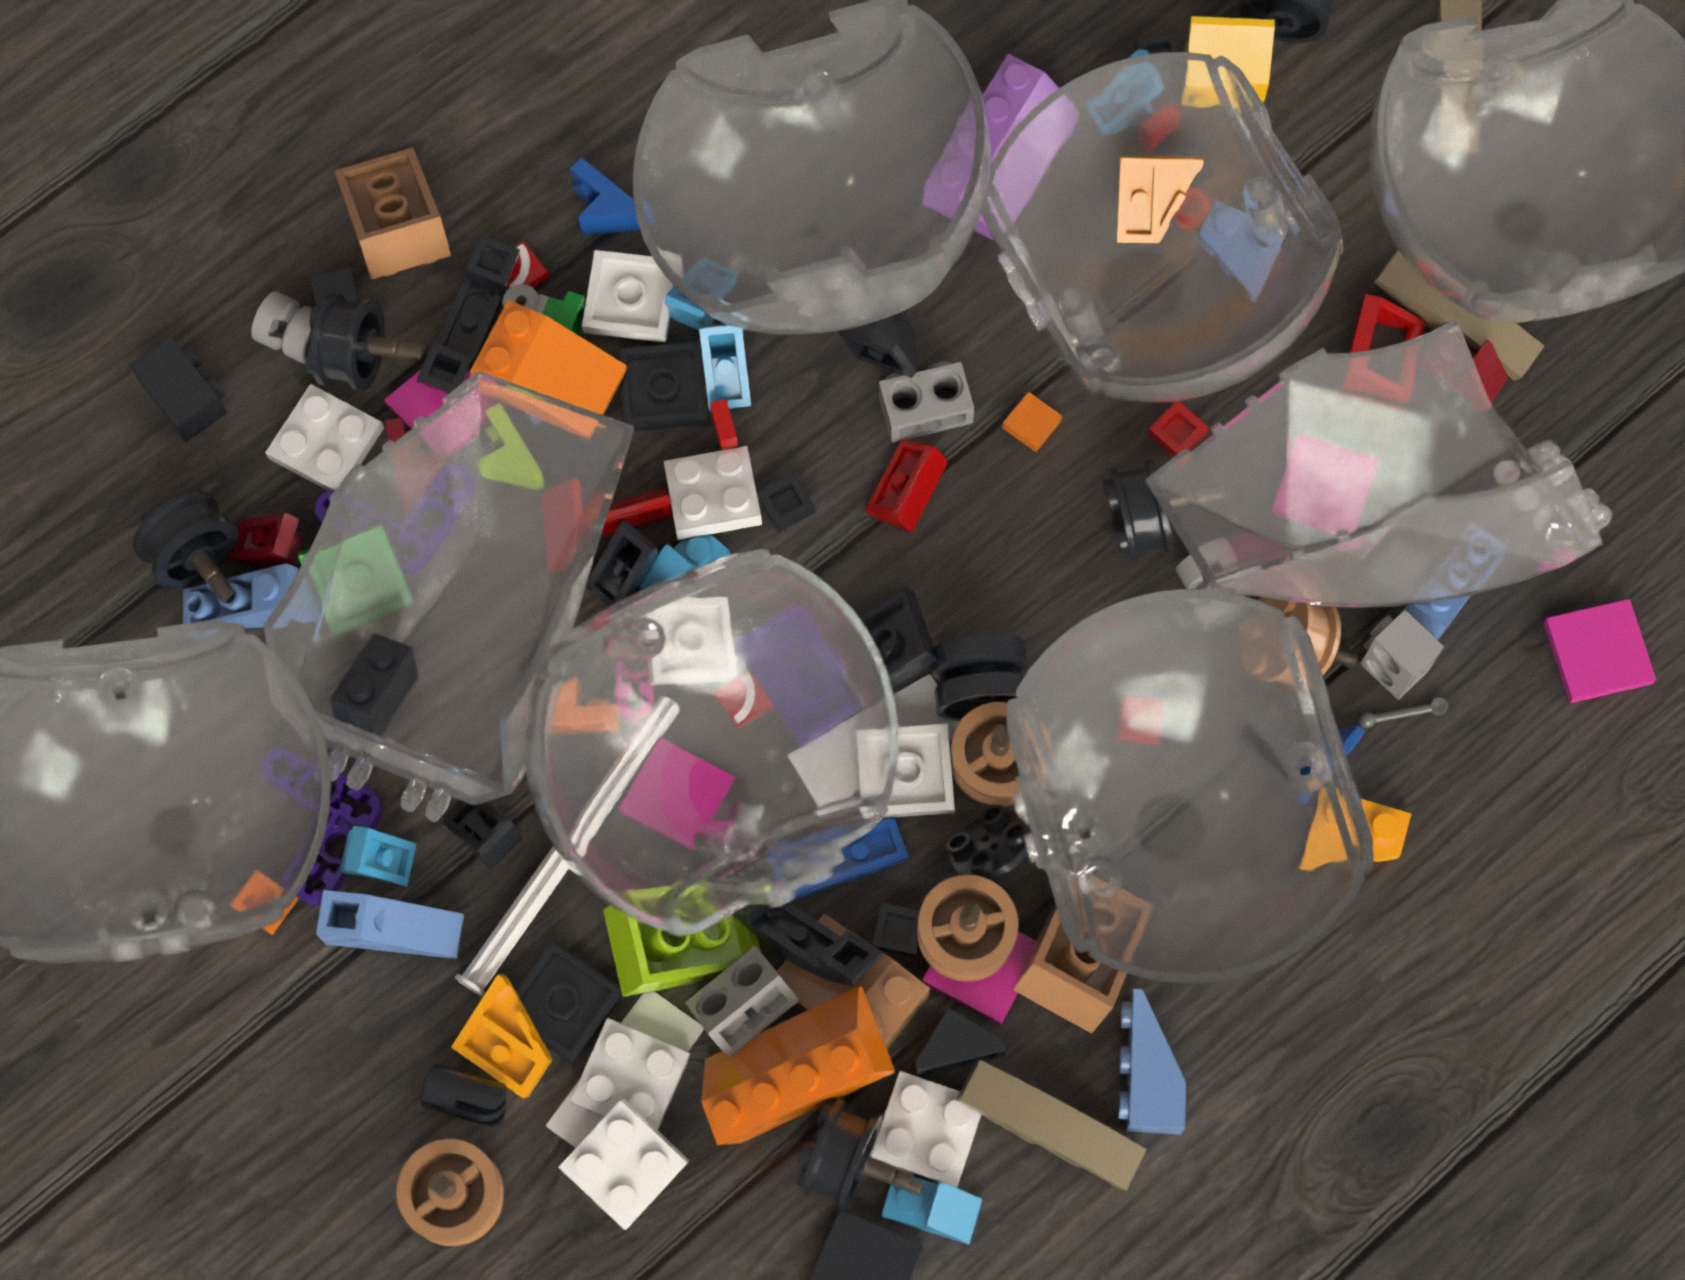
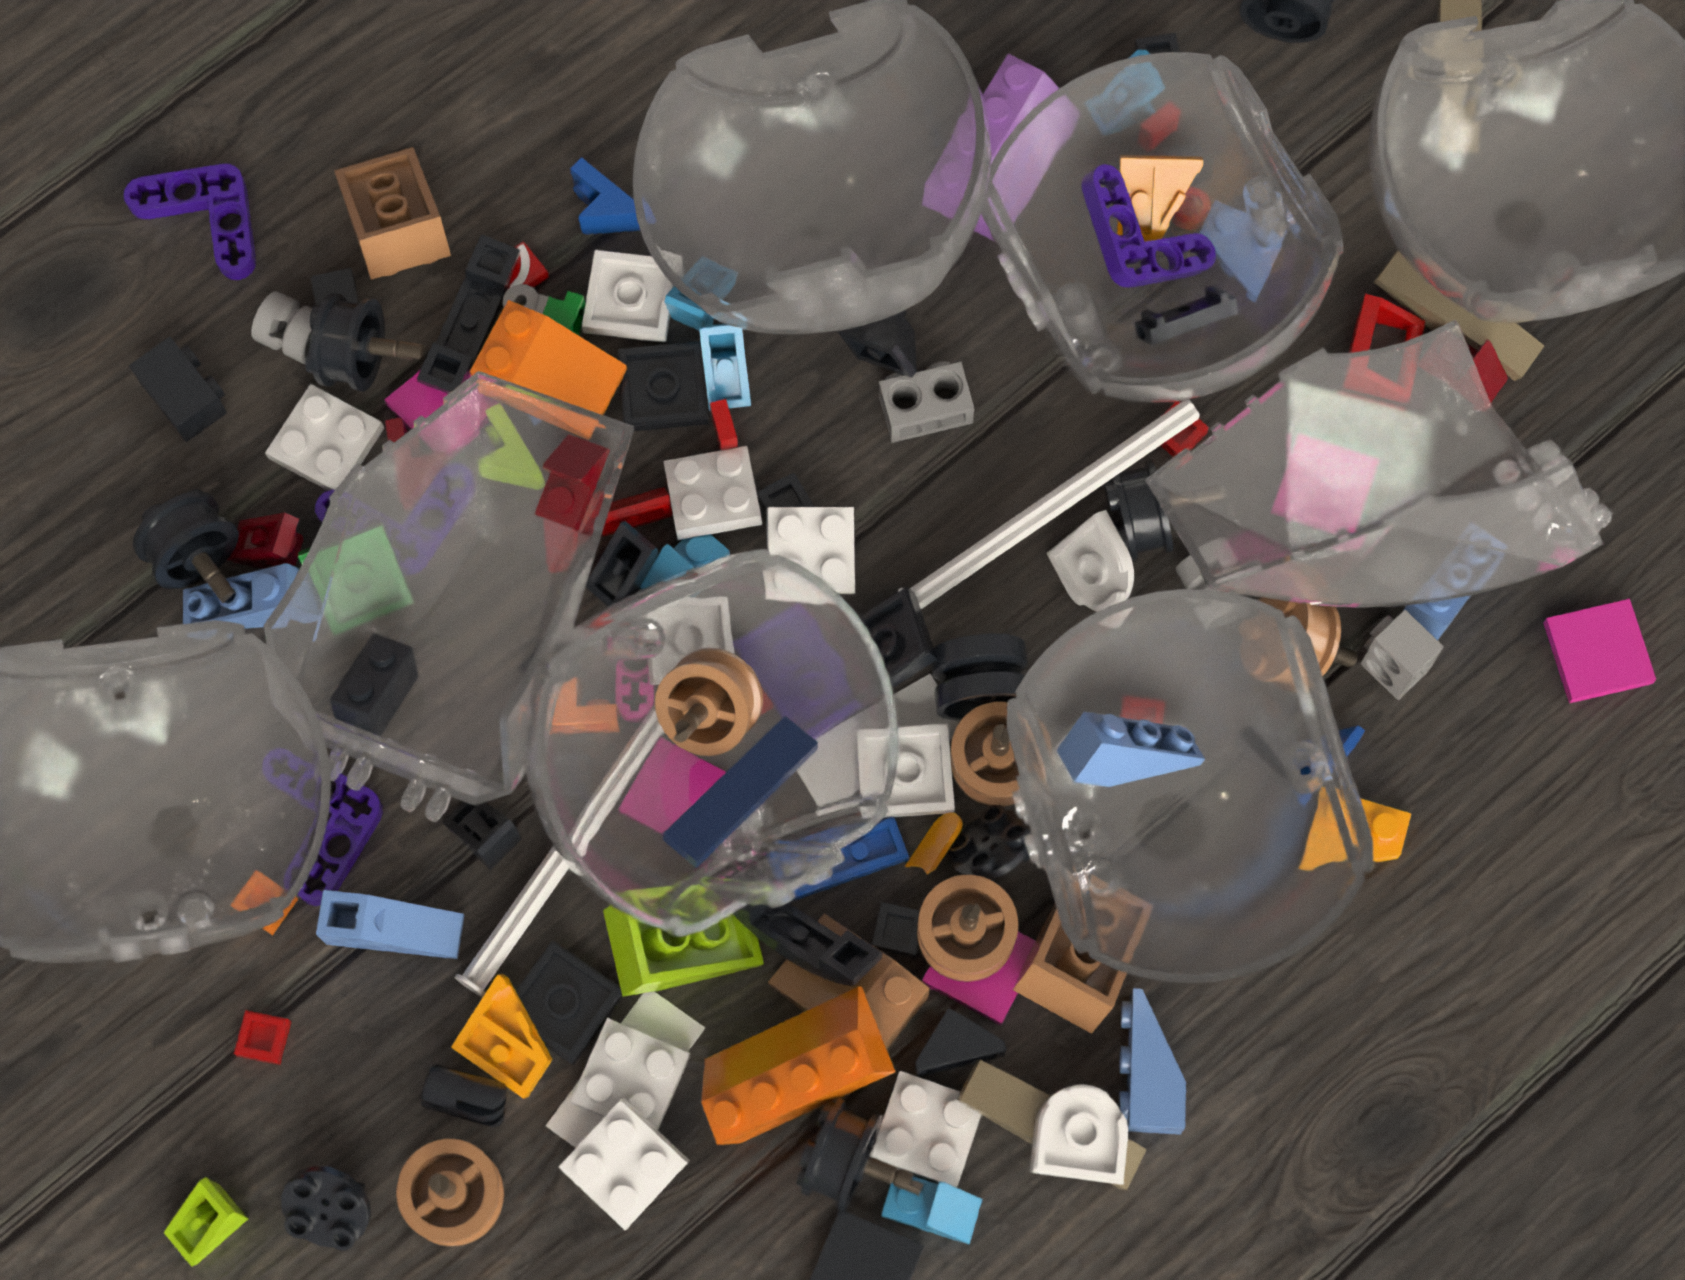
dark azure slope [340,826,417,887] -> none
light grey brick [685,946,799,1058] -> none
red slope [864,439,947,532] -> none
orange tile [1002,392,1062,452] -> none
yellow slope [1182,16,1275,107] -> none
dark grey hinge [1358,697,1448,728] -> none
none -> dark purple beam [124,164,256,280]
none -> lime slope [164,1177,248,1267]
none -> red tile [234,1010,292,1065]
none -> black plate [281,1166,371,1251]
none -> dark red slope [534,434,610,531]
none -> medium nougat wheel [655,648,763,756]
none -> dark blue tile [663,716,818,868]
none -> white plate [766,507,855,595]
none -> white axle [898,399,1200,609]
none -> light orange piece [905,812,963,875]
none -> white tile [1030,1085,1128,1184]
none -> white tile [1046,510,1134,613]
none -> medium blue slope [1056,712,1205,787]
none -> dark purple beam [1081,164,1216,288]
none -> black piece [1135,286,1238,345]

